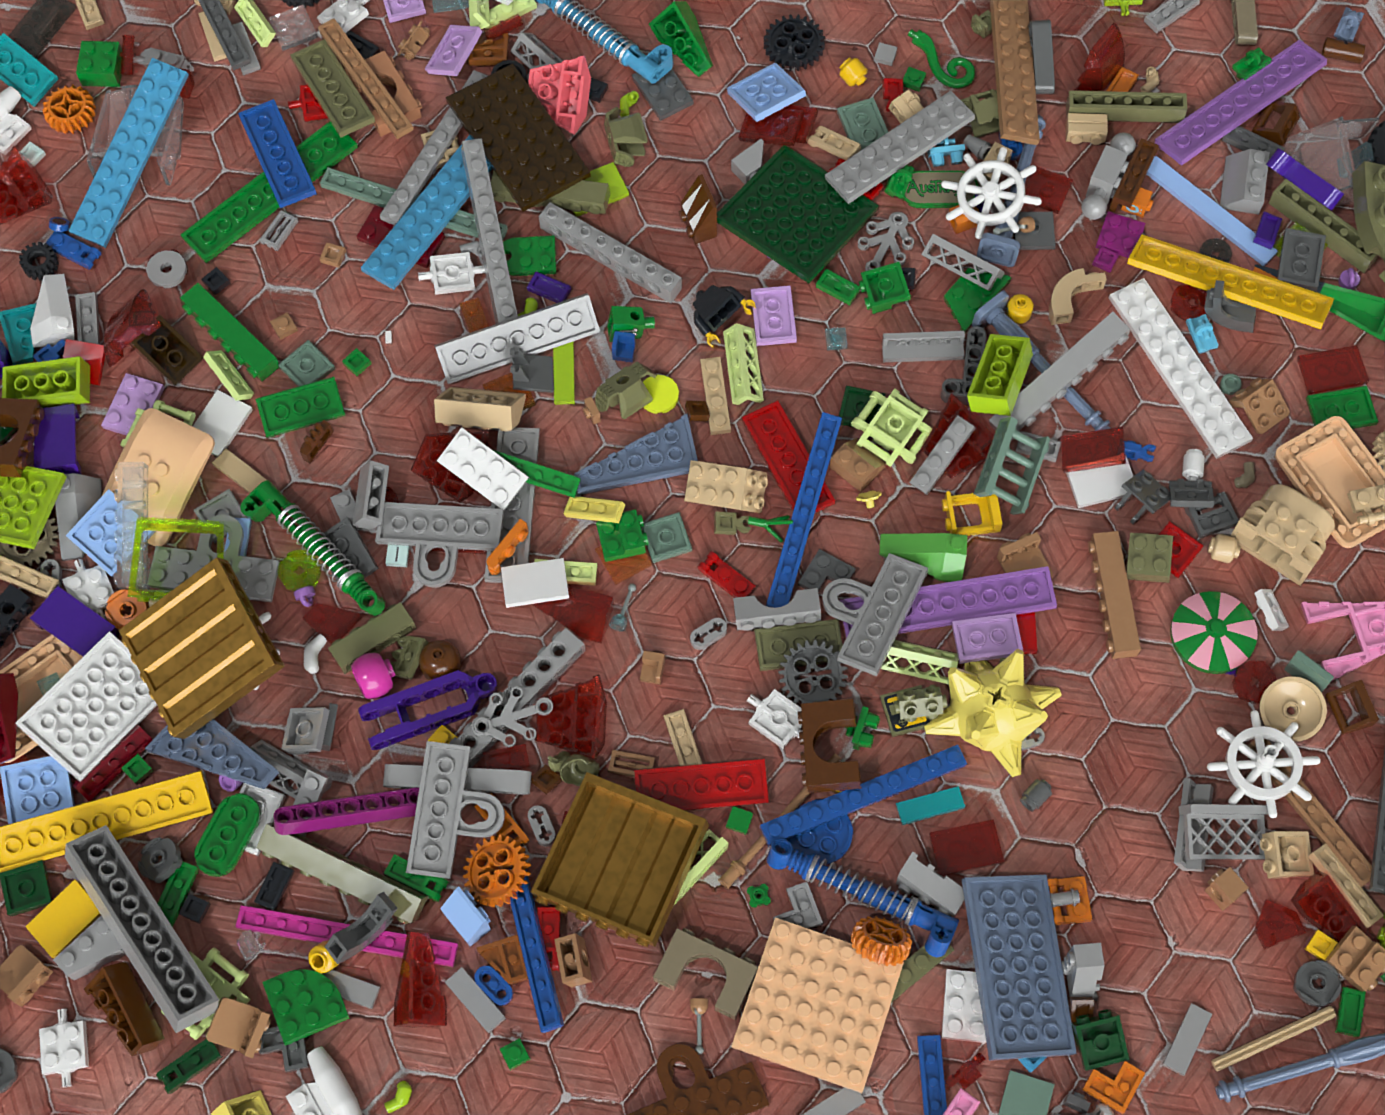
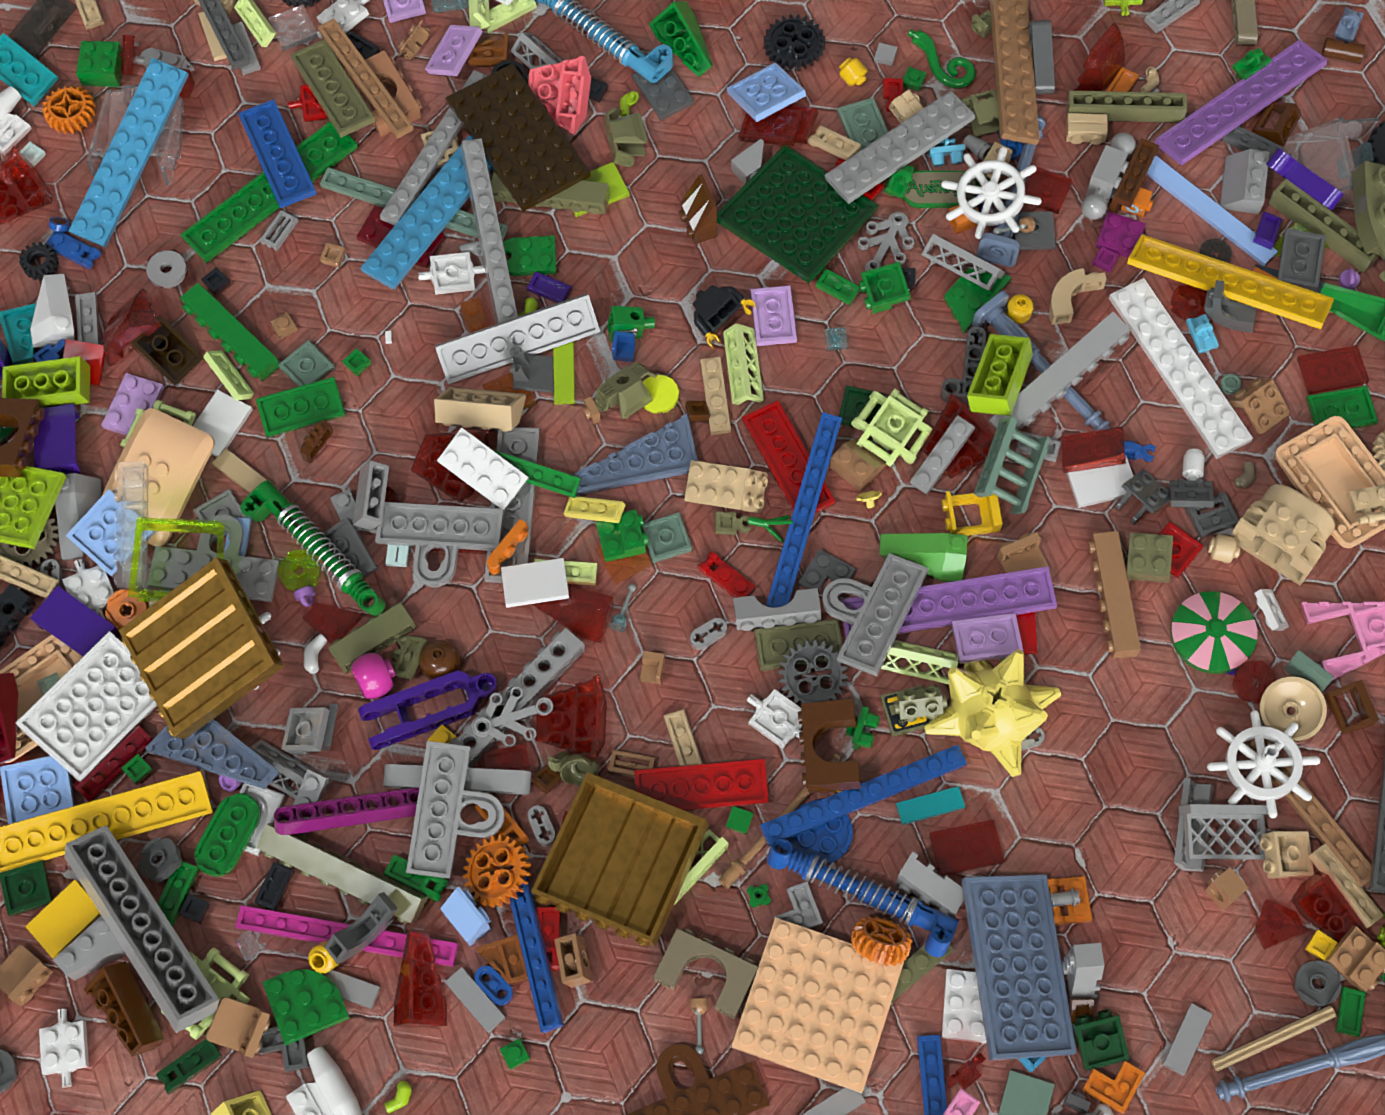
clear red pin [484,14,523,40] -> none
light grey brick [539,202,682,303] -> none
light grey fence [882,331,965,363] -> none
dark grey brick [1020,779,1052,812] -> none

